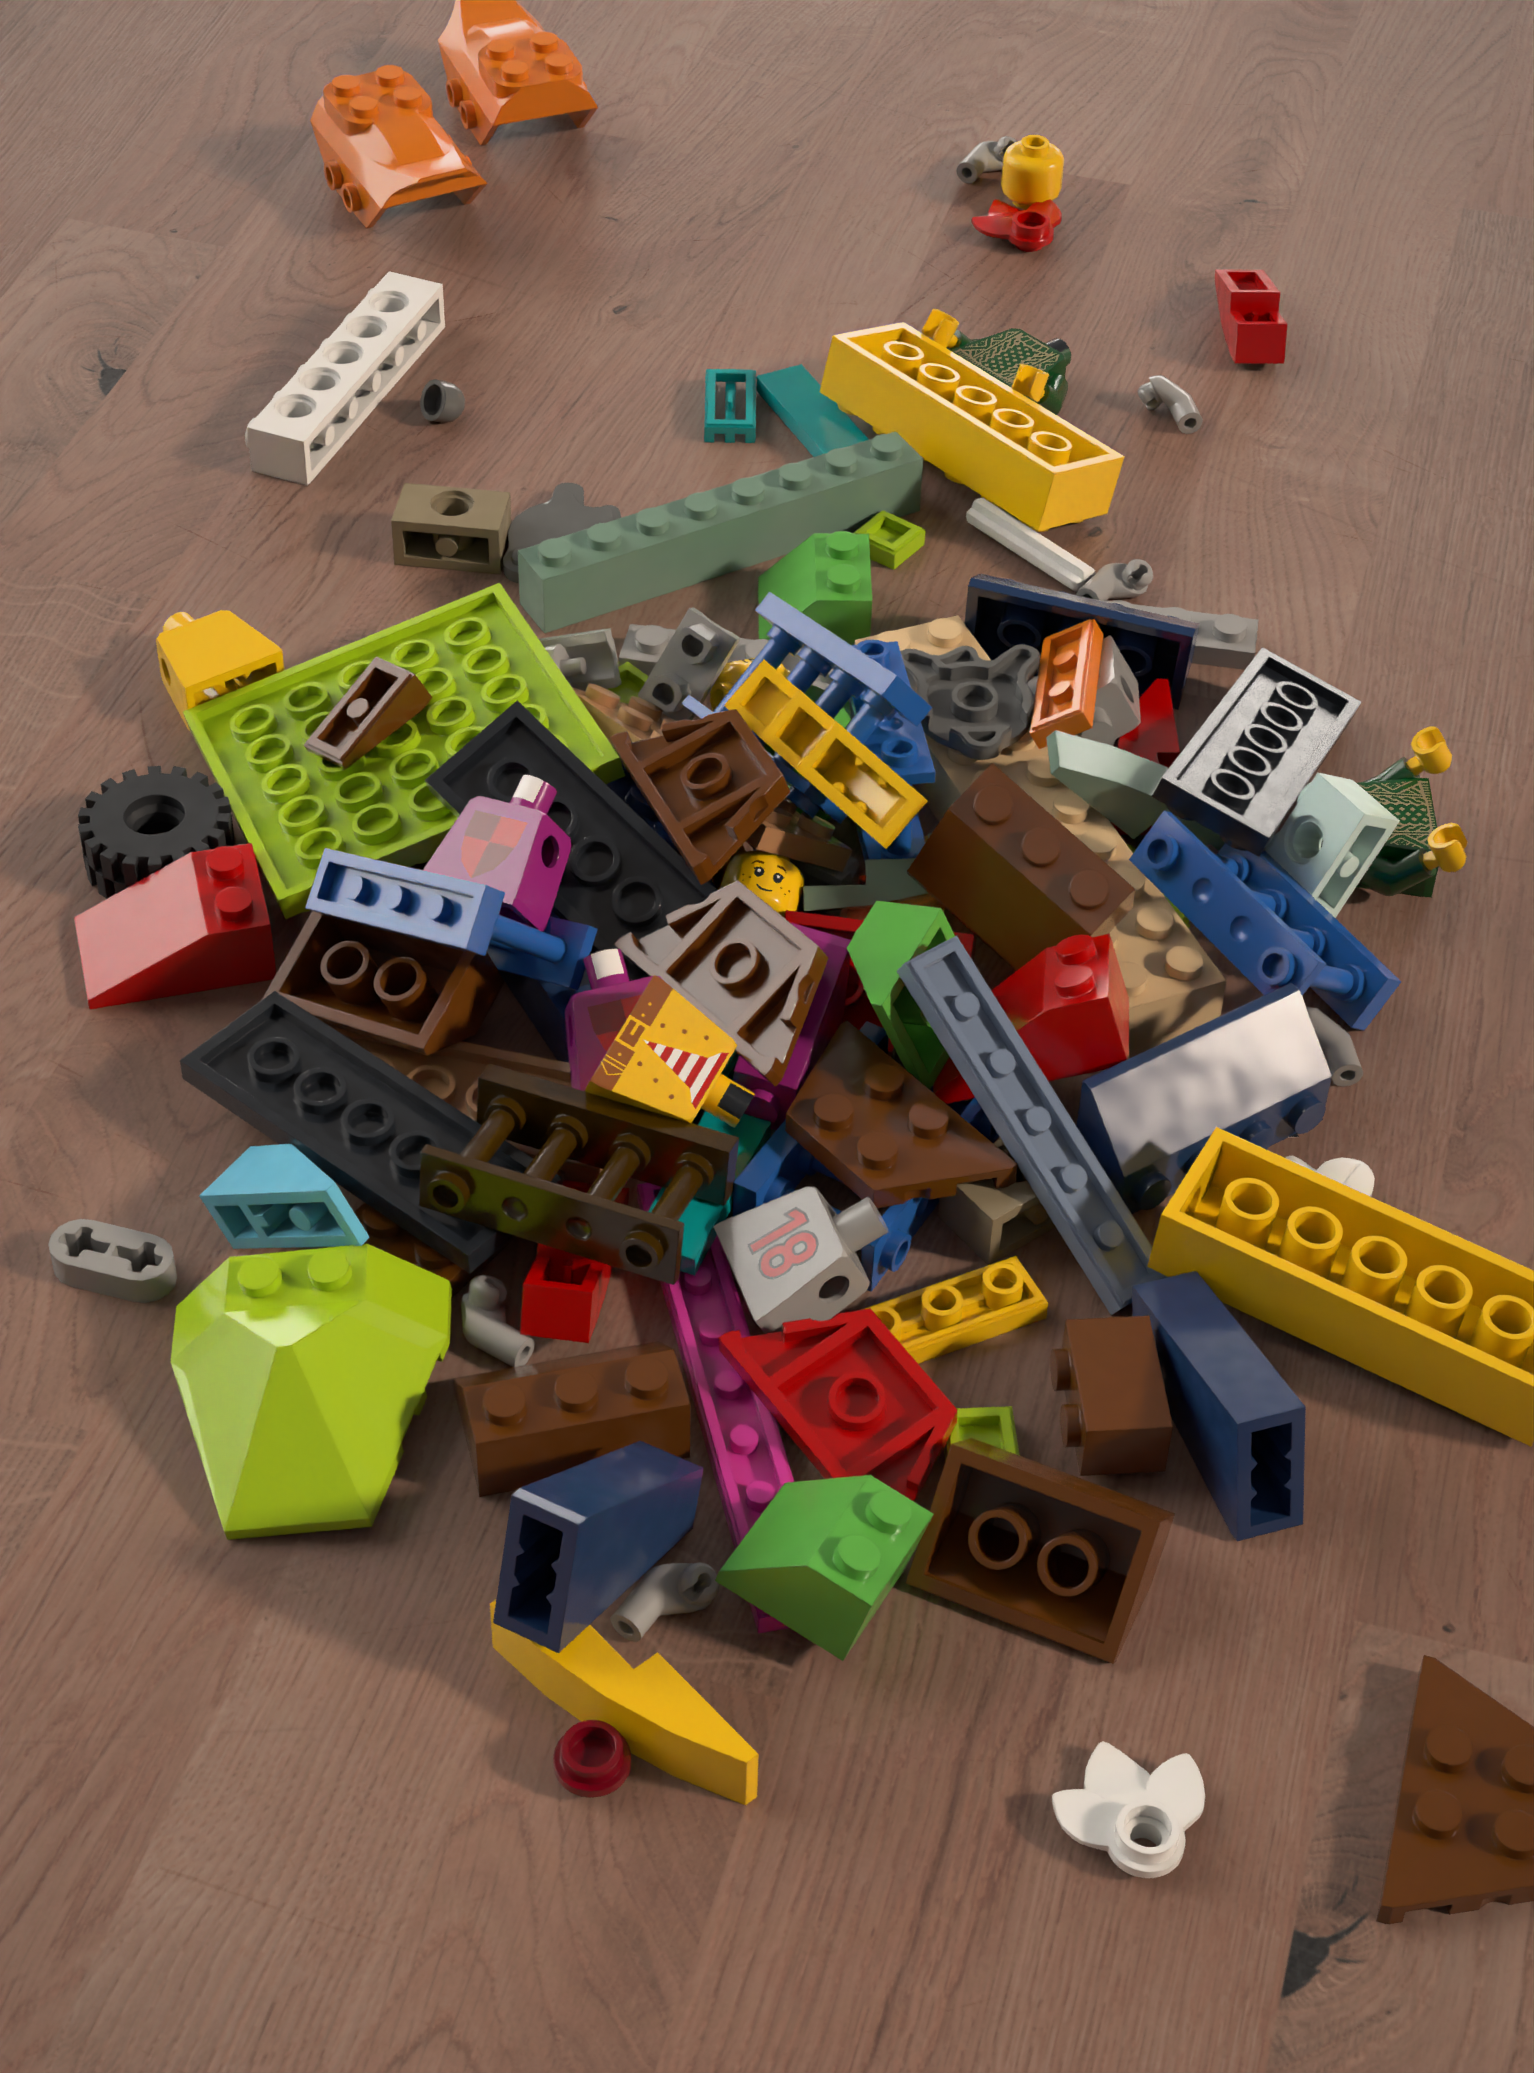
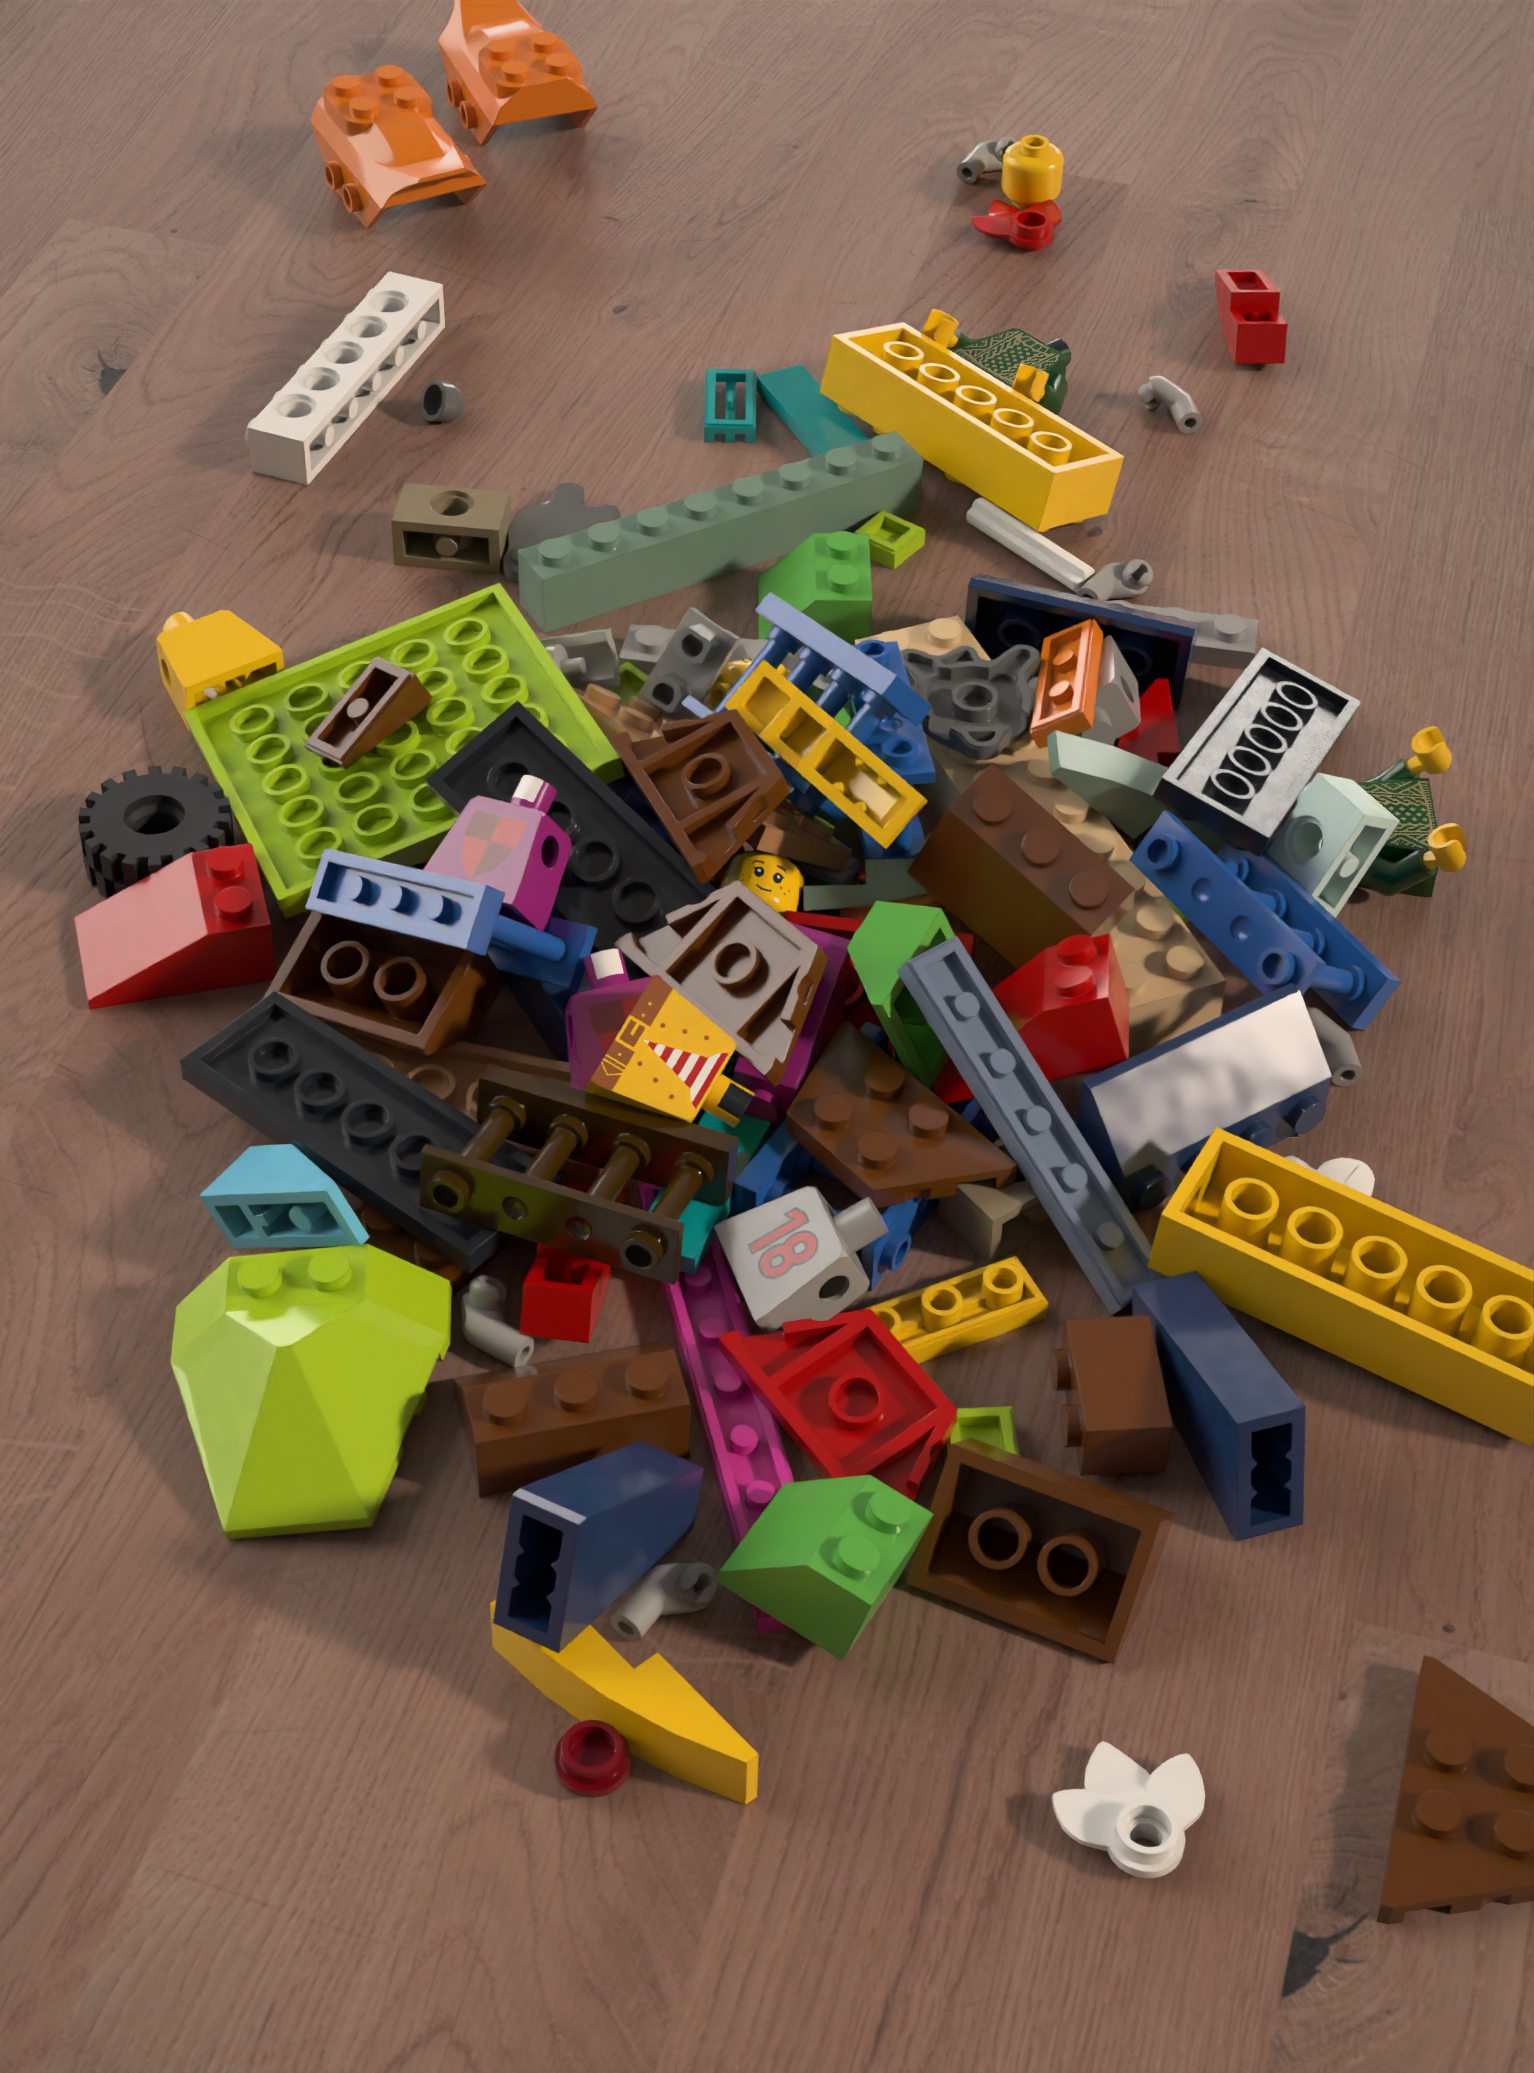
light grey beam [48,1219,177,1303] -> none

